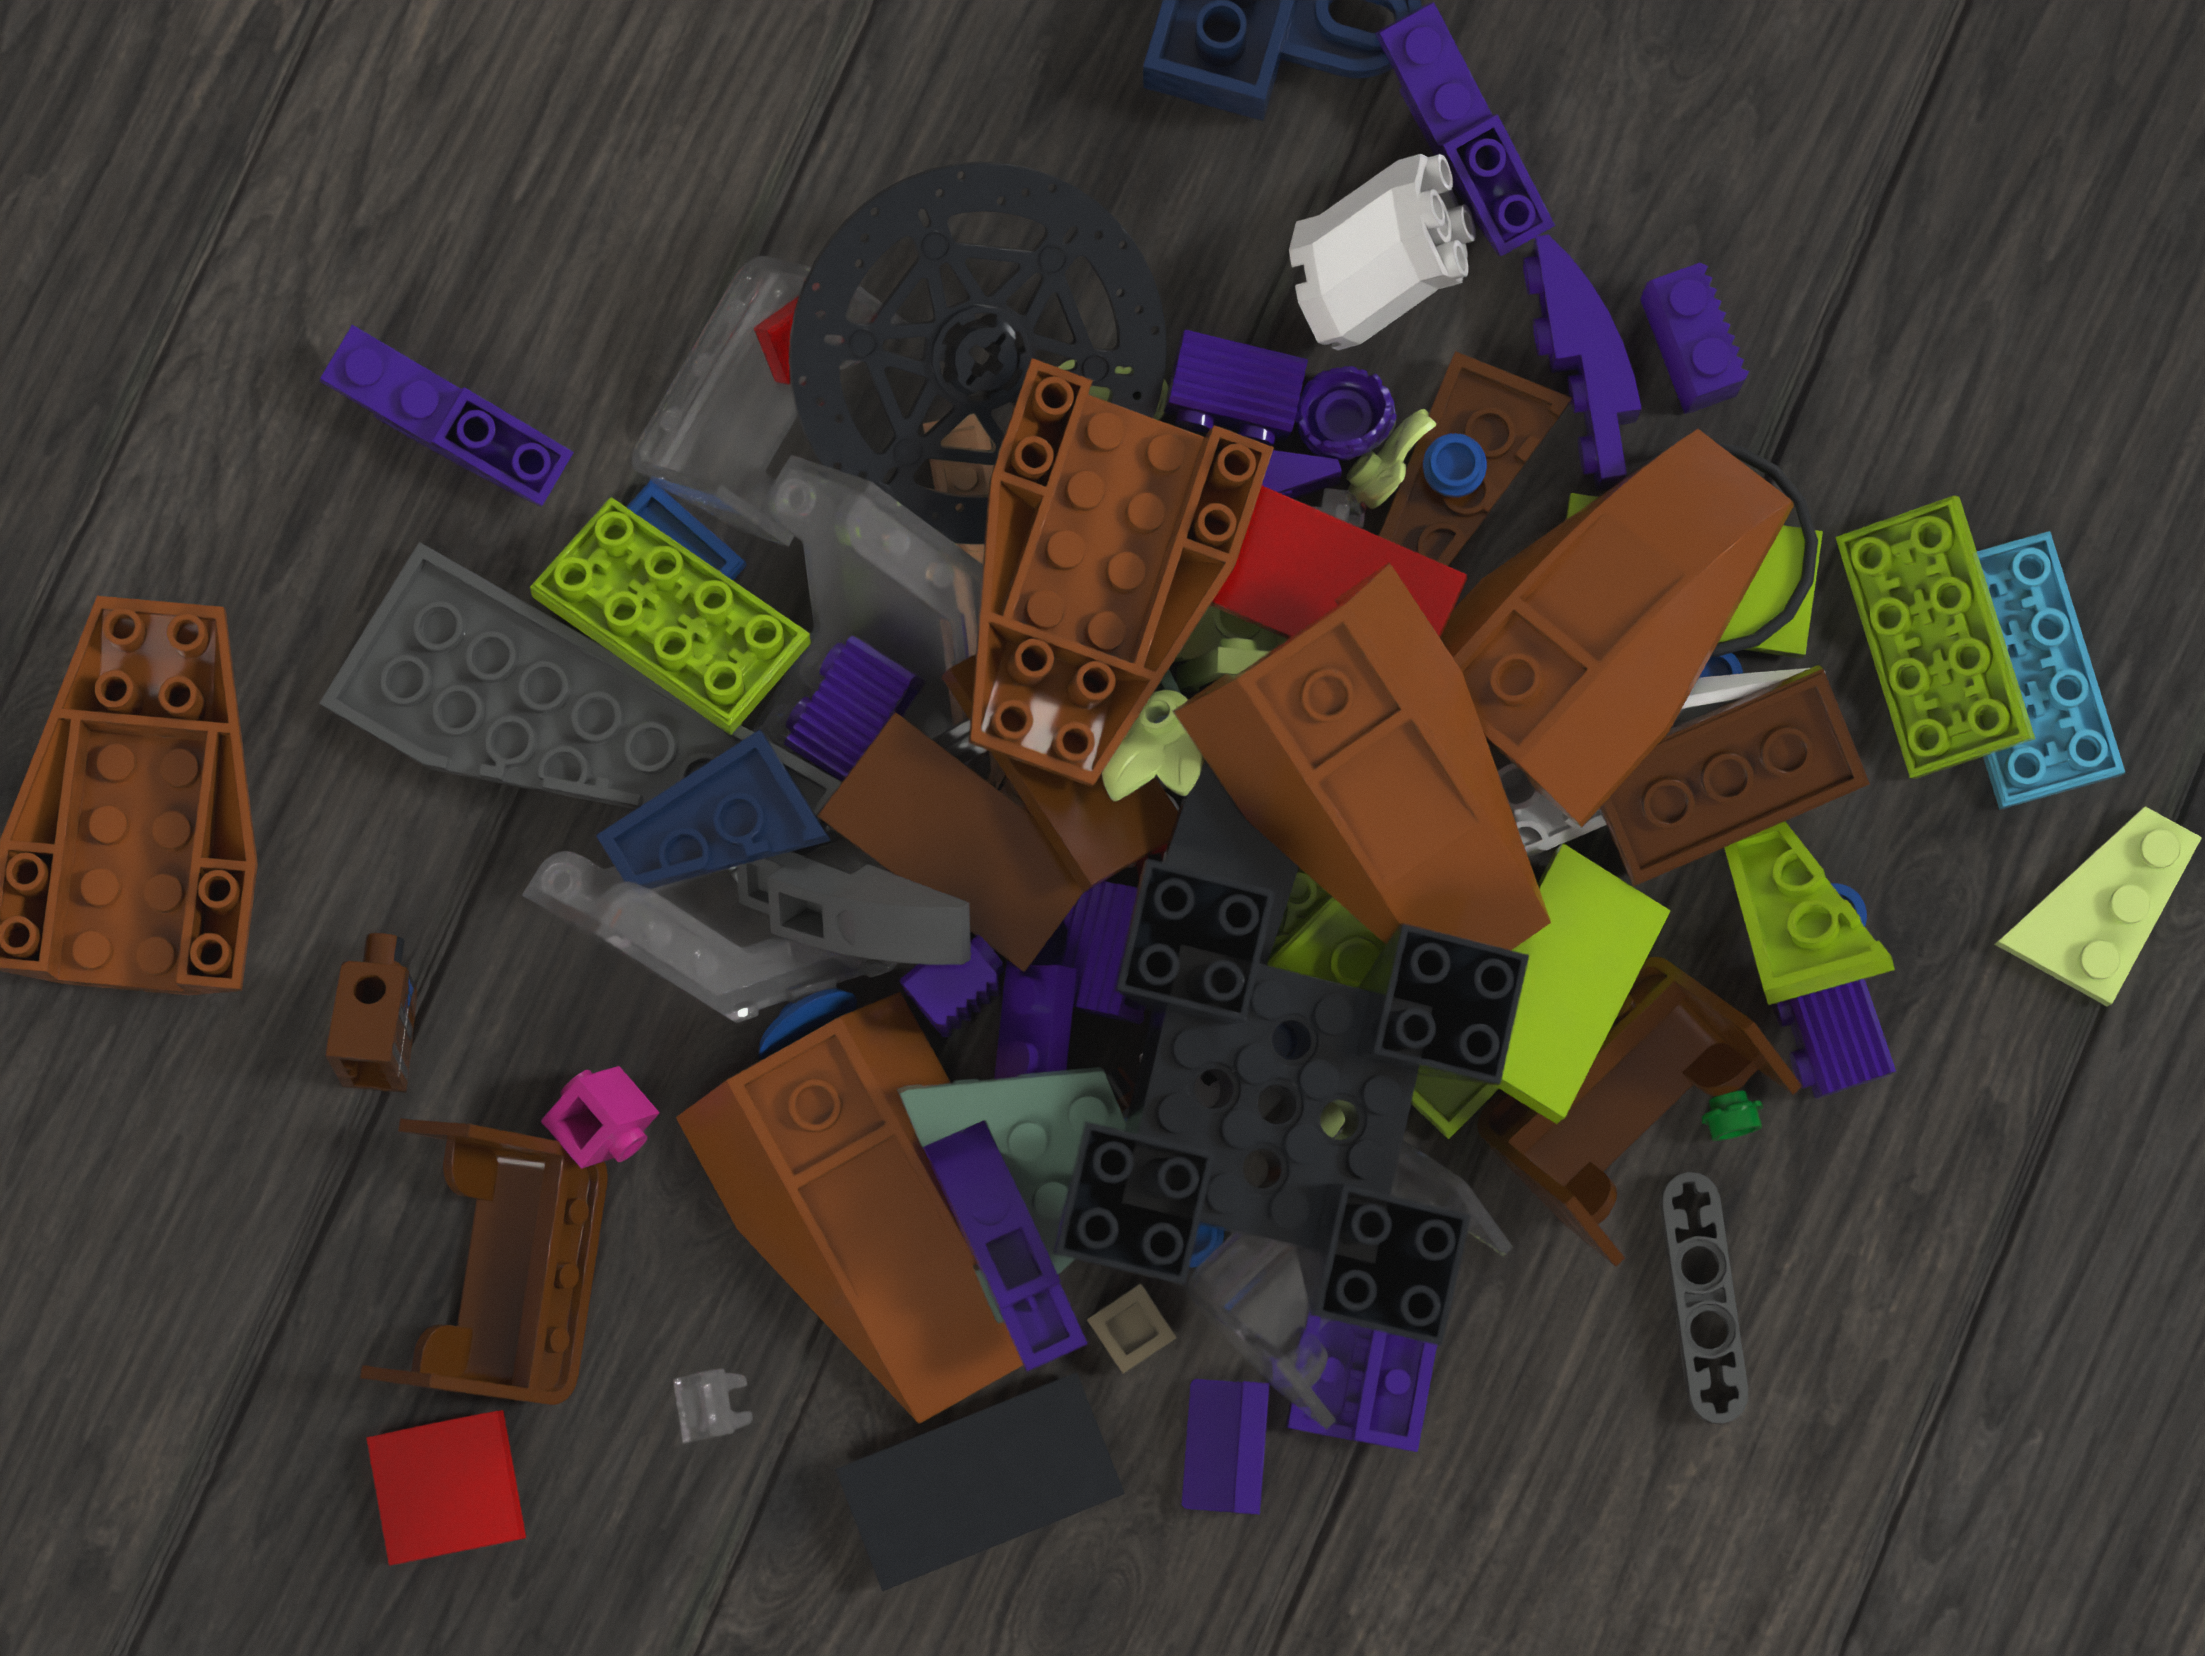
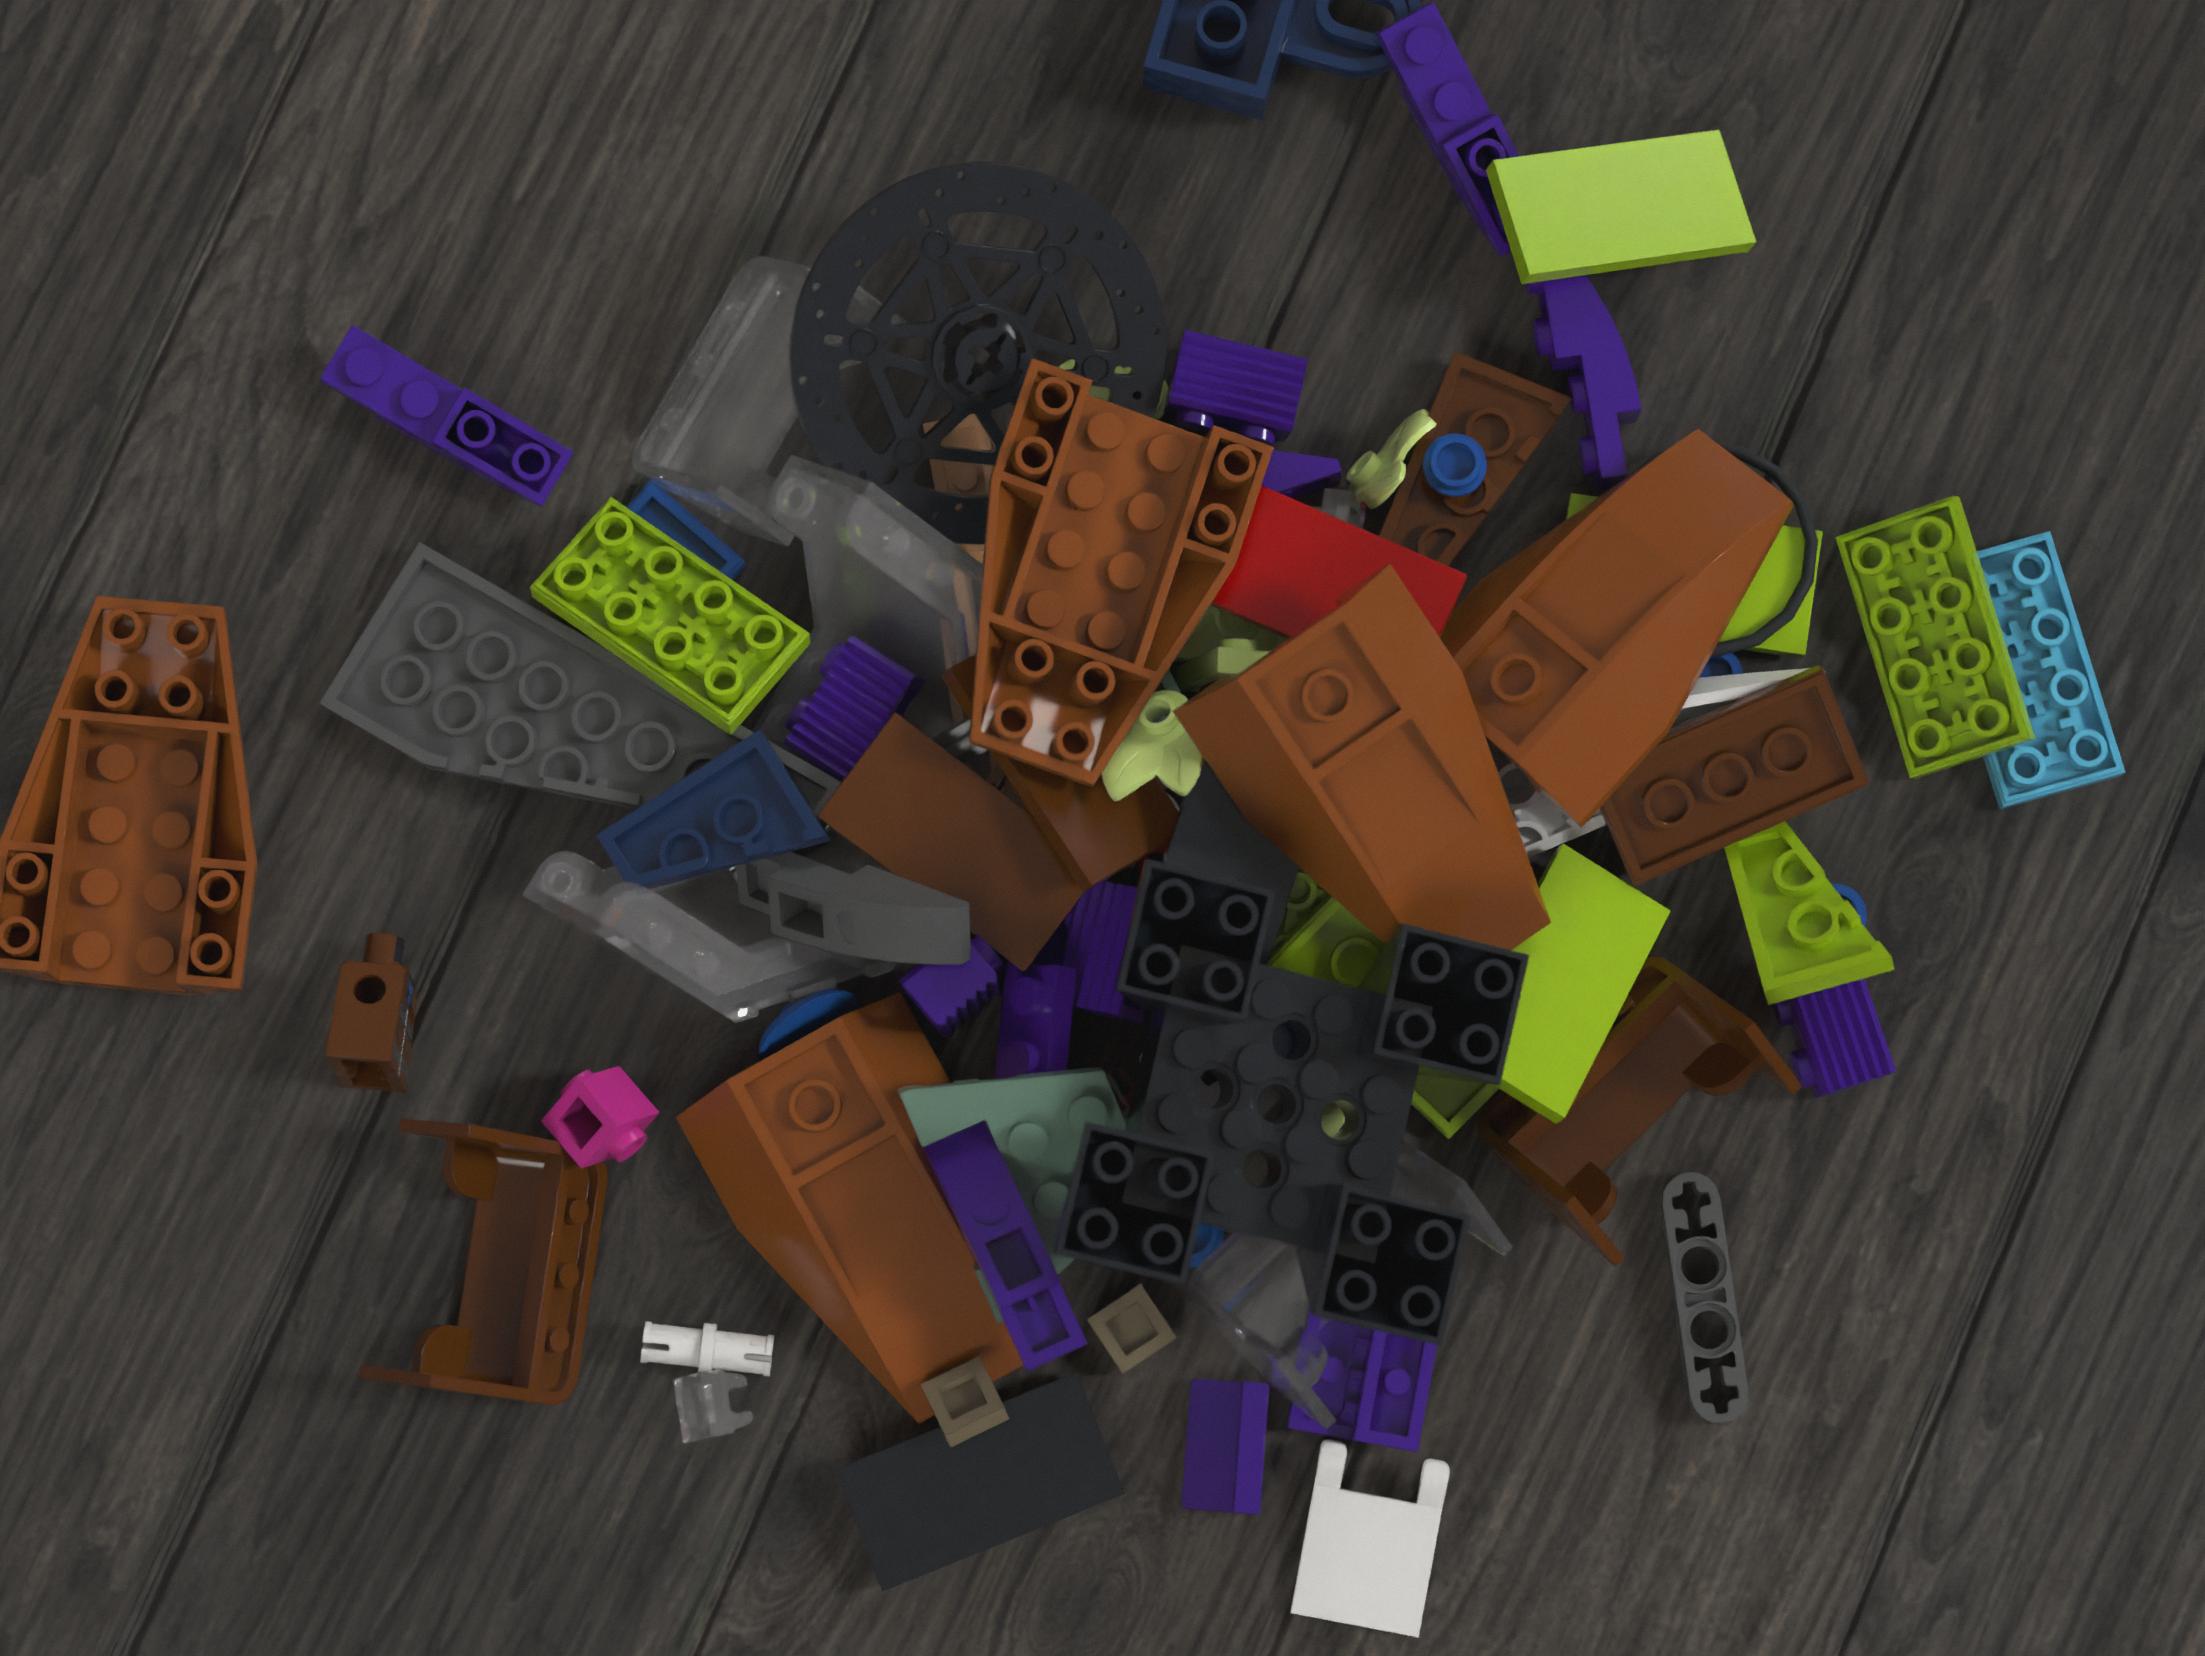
red slope [366,1410,526,1566] -> none
red tile [754,296,799,385] -> none
white brick [1289,154,1476,350] -> none
dark purple hair [1295,366,1397,461] -> none
dark purple brick [1640,263,1749,414] -> none
green plate [1701,1091,1763,1141] -> none
yellowish green wing [1995,806,2202,1007] -> none
none -> white pin [641,1321,774,1377]
none -> dark tan plate [921,1356,1009,1447]
none -> white flag [1290,1439,1450,1637]
none -> lime tile [1486,130,1756,284]

